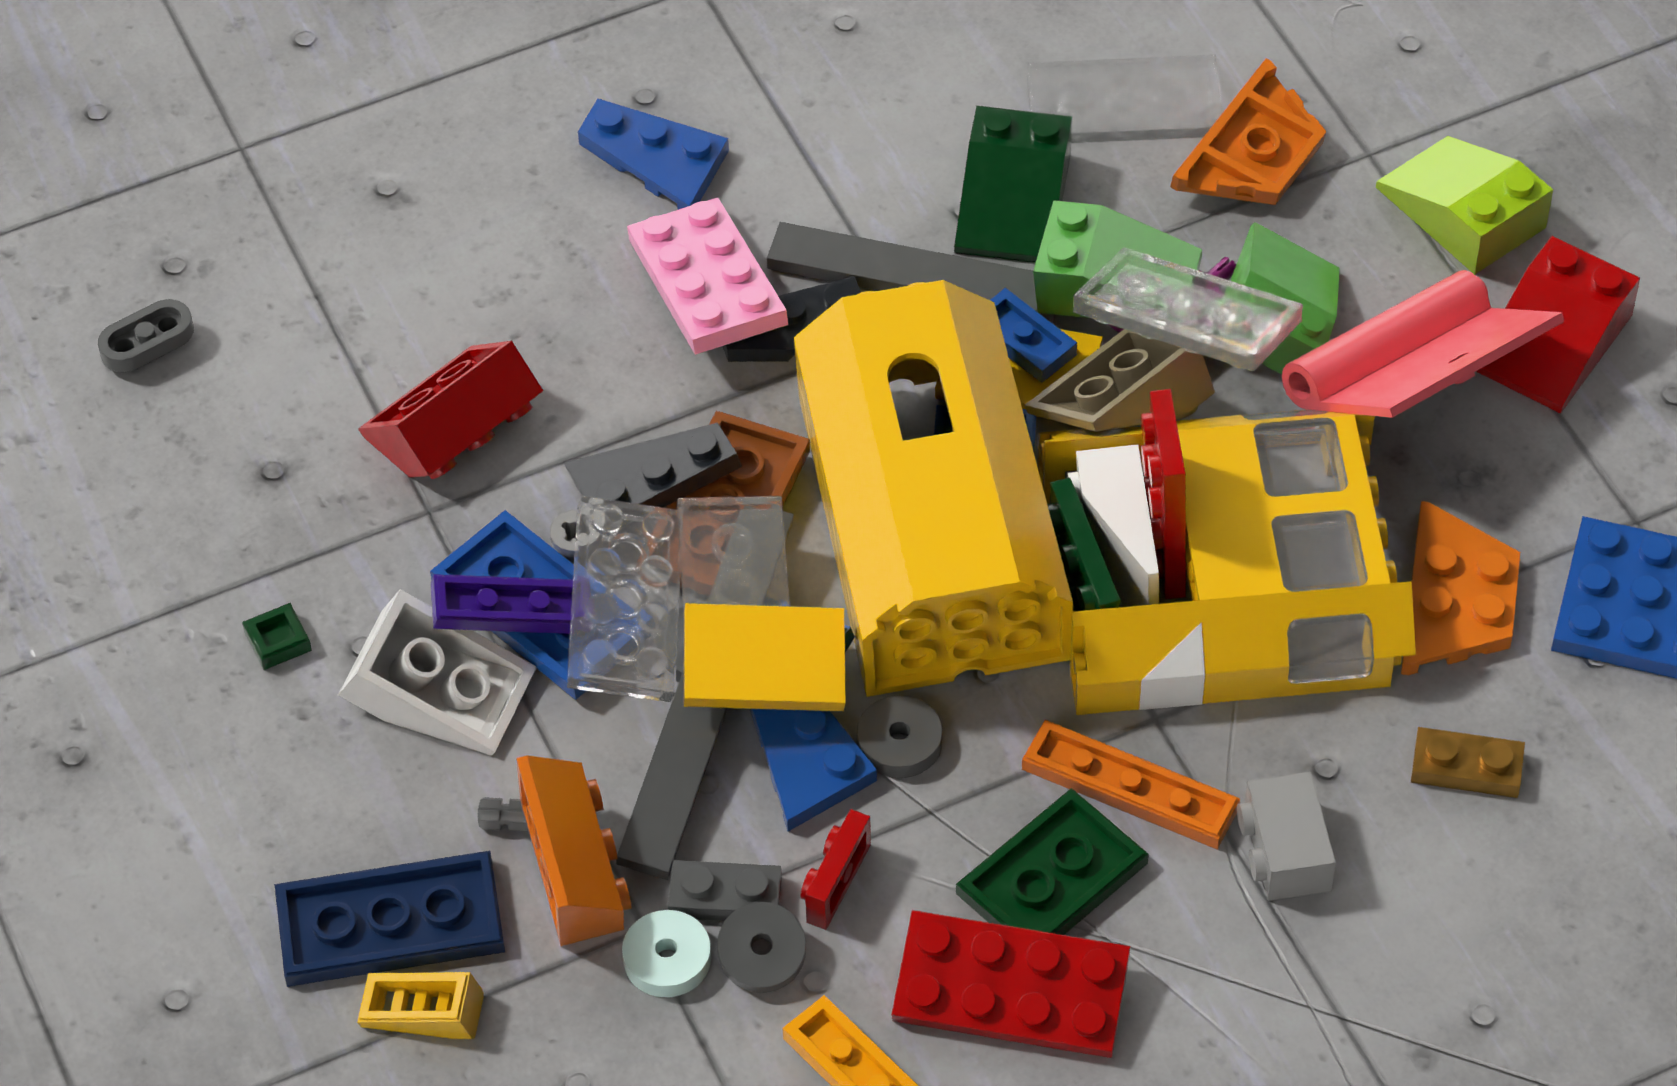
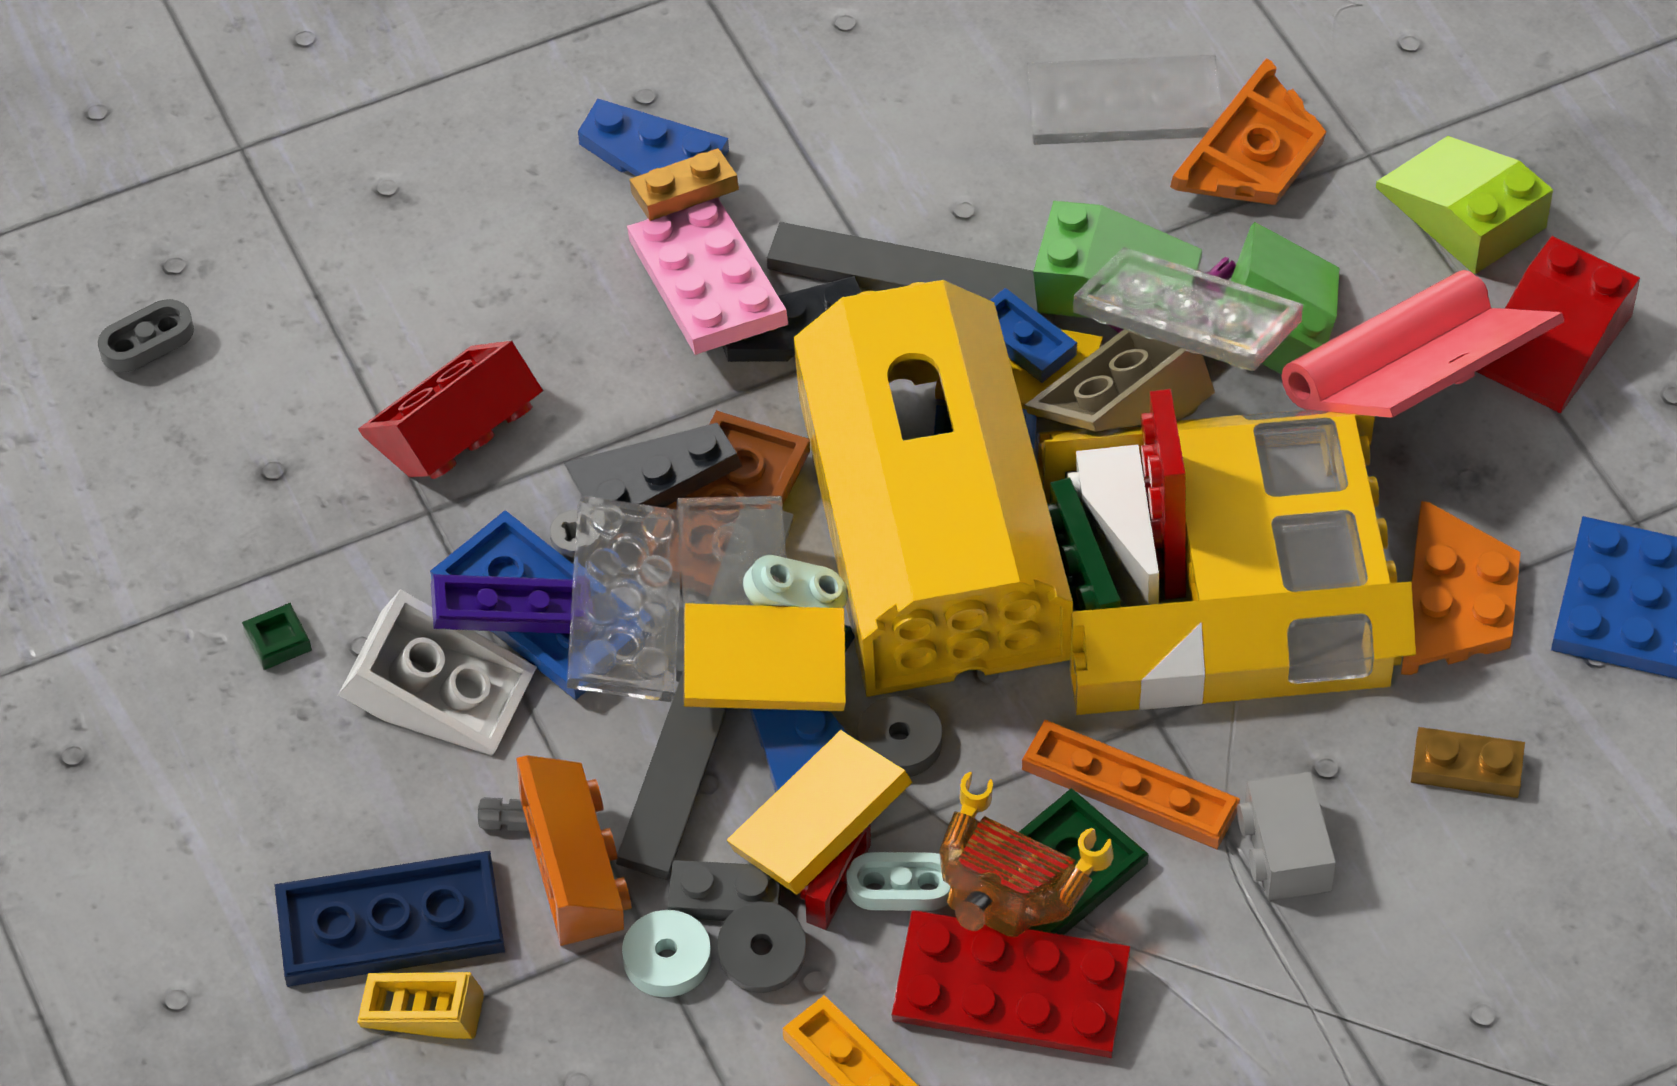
dark green slope [954,105,1072,263] -> none
none -> pearl gold plate [629,148,739,221]
none -> yellow tile [727,730,912,895]
none -> light aqua plate [743,555,848,608]
none -> light aqua plate [846,852,956,911]
none -> clear orange torso [939,772,1113,937]

